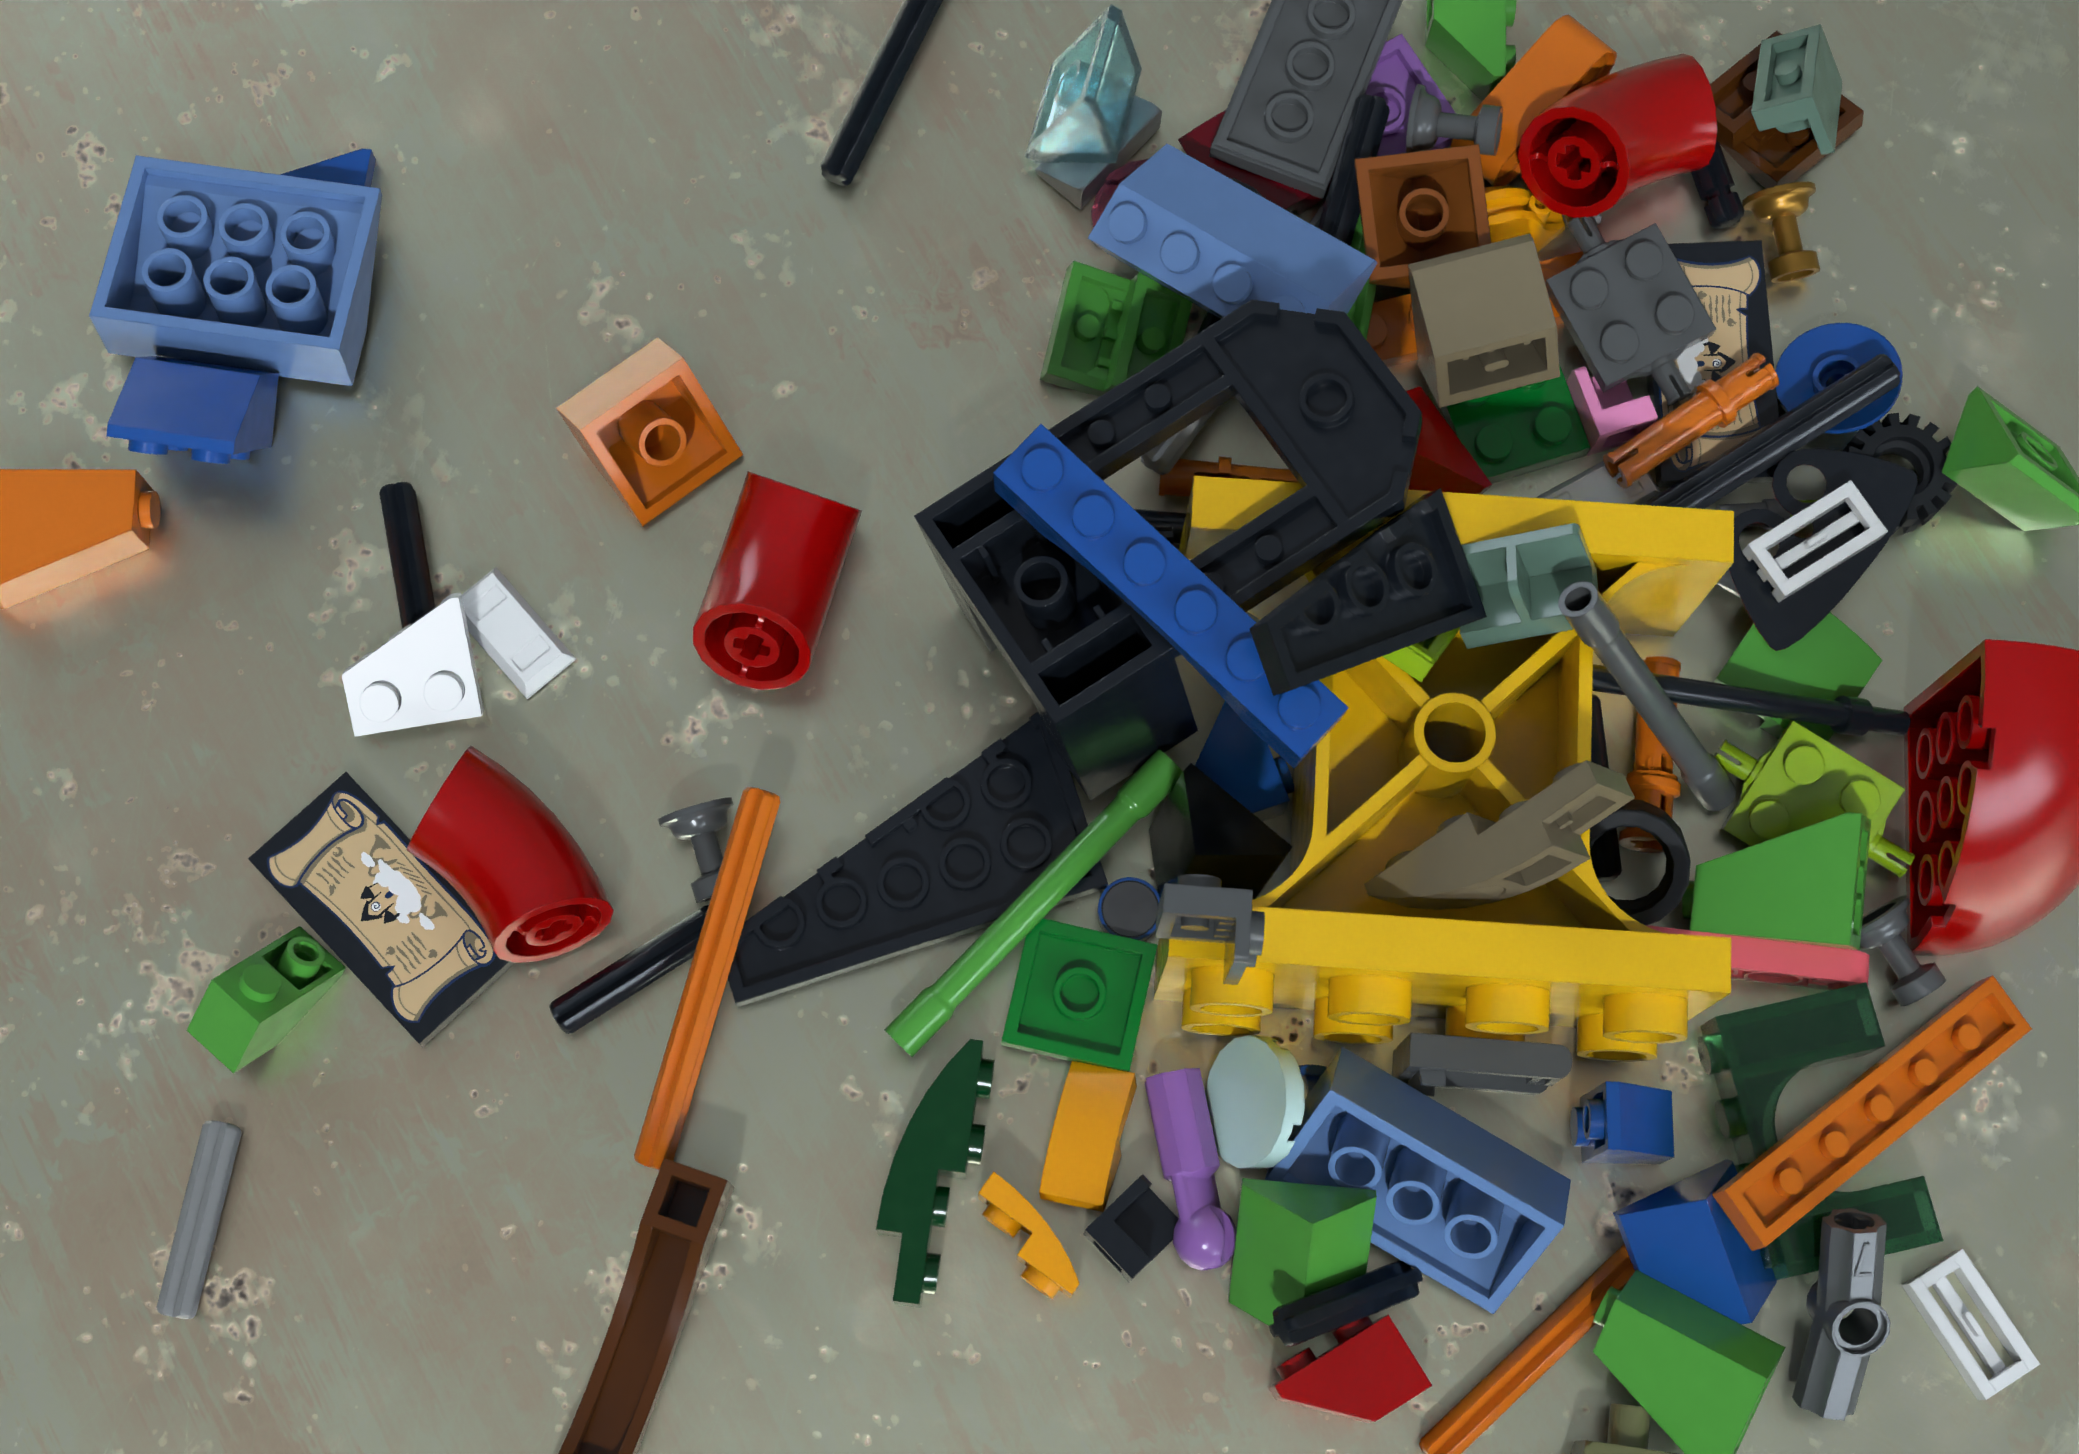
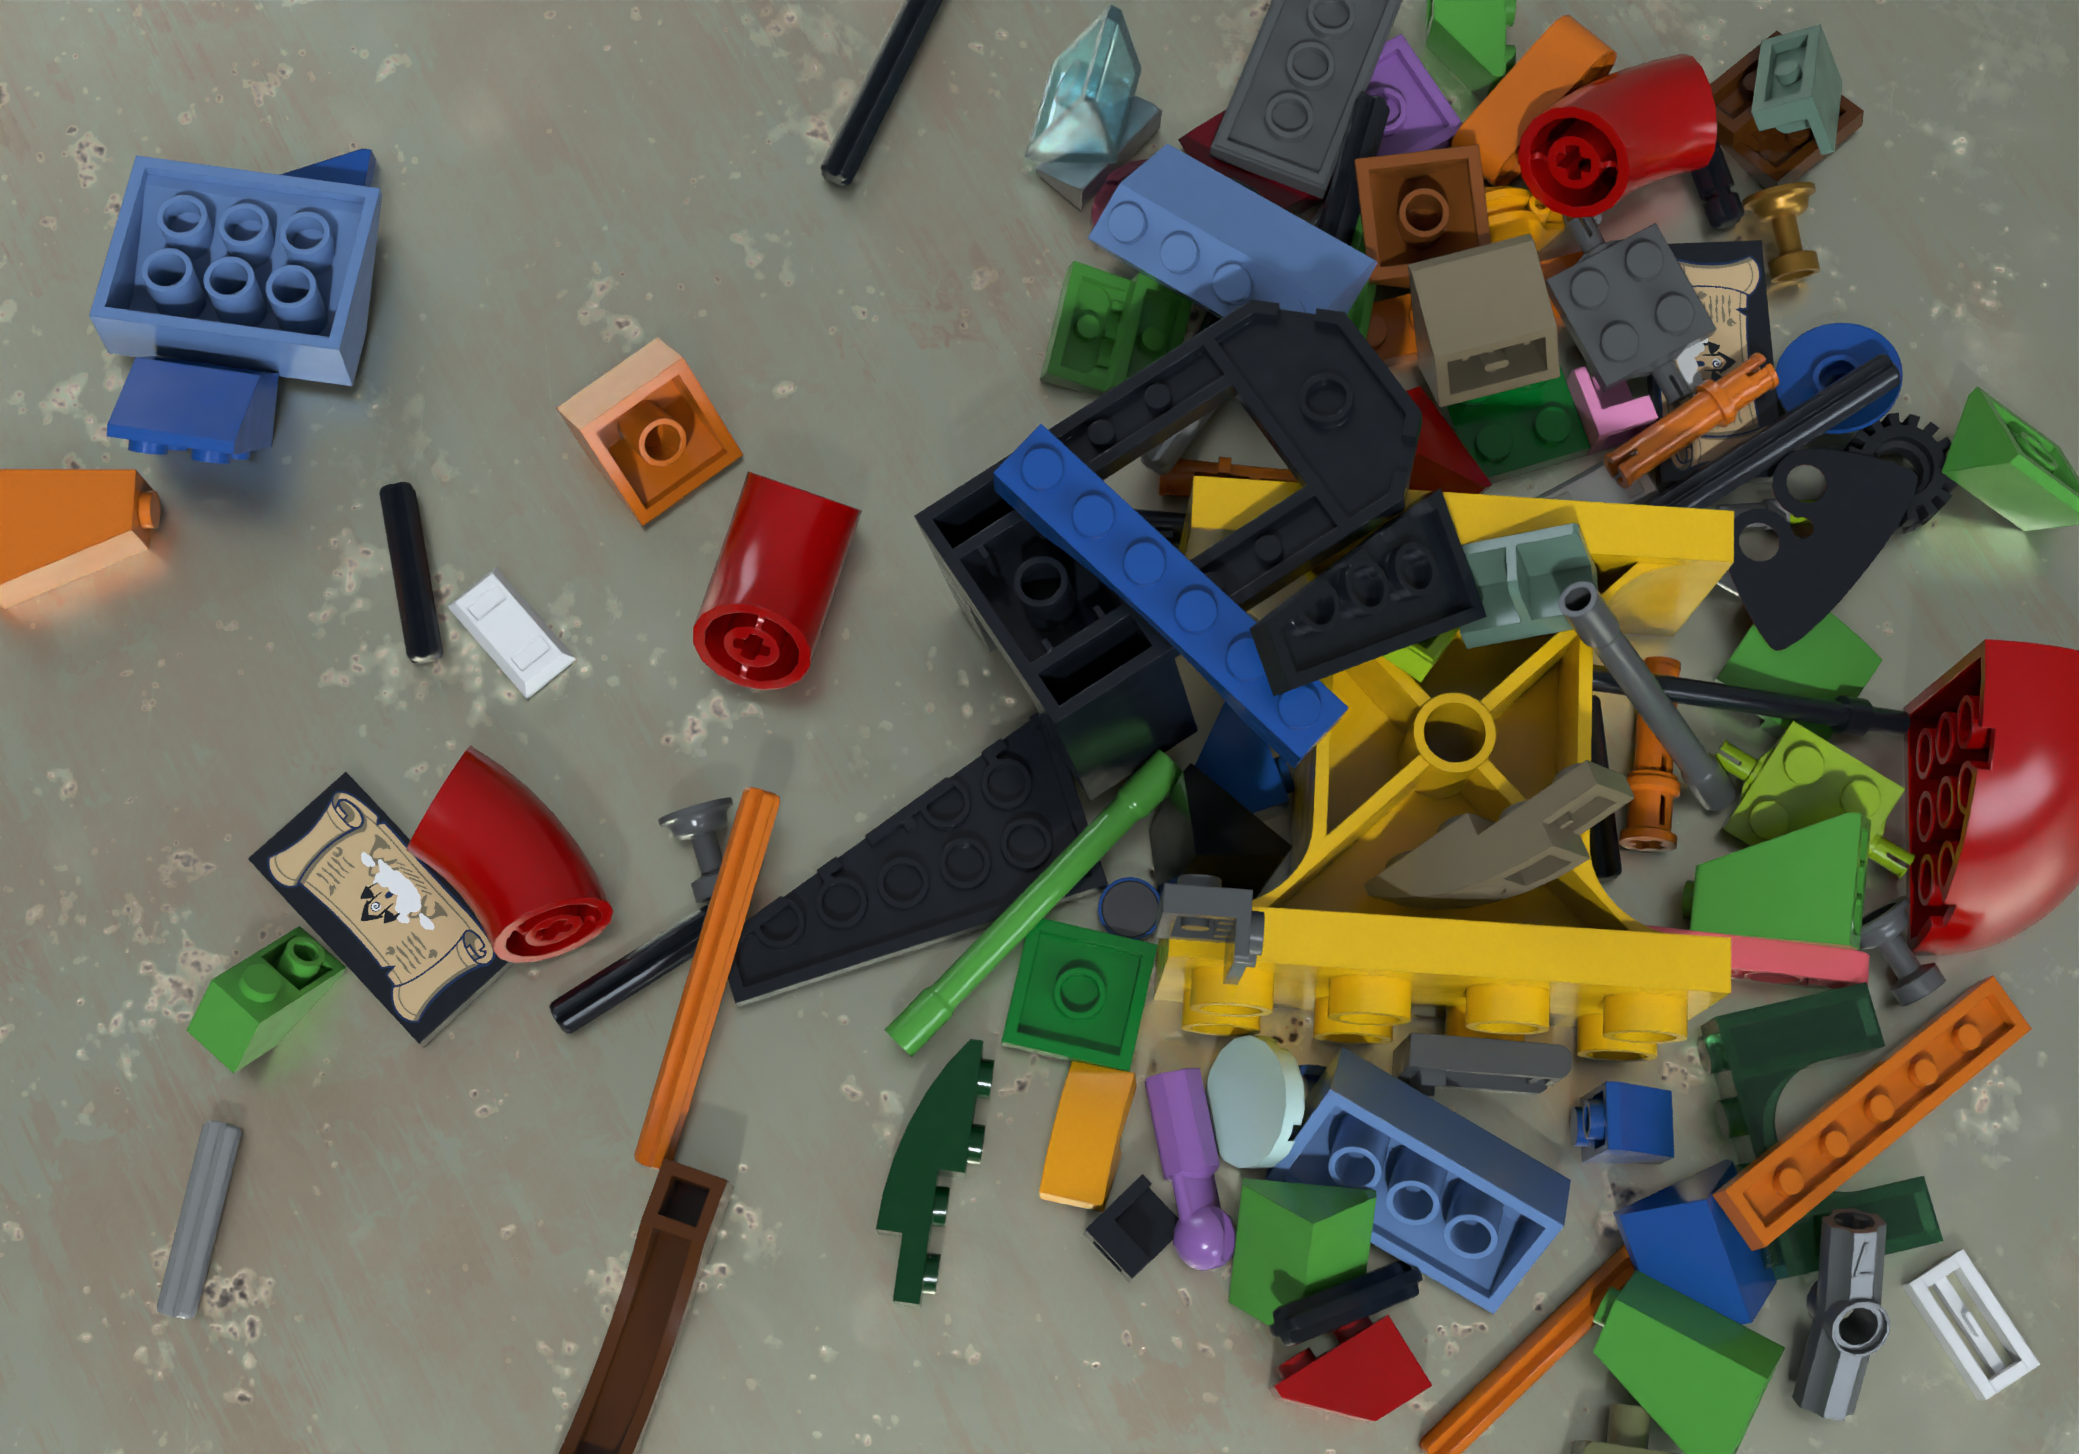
white wing [342,592,484,737] -> none
light orange slope [978,1171,1080,1300] -> none
dark grey piece [1406,84,1503,156] -> none
black tyre [1590,799,1691,926] -> none
white tile [1742,480,1888,603] -> none

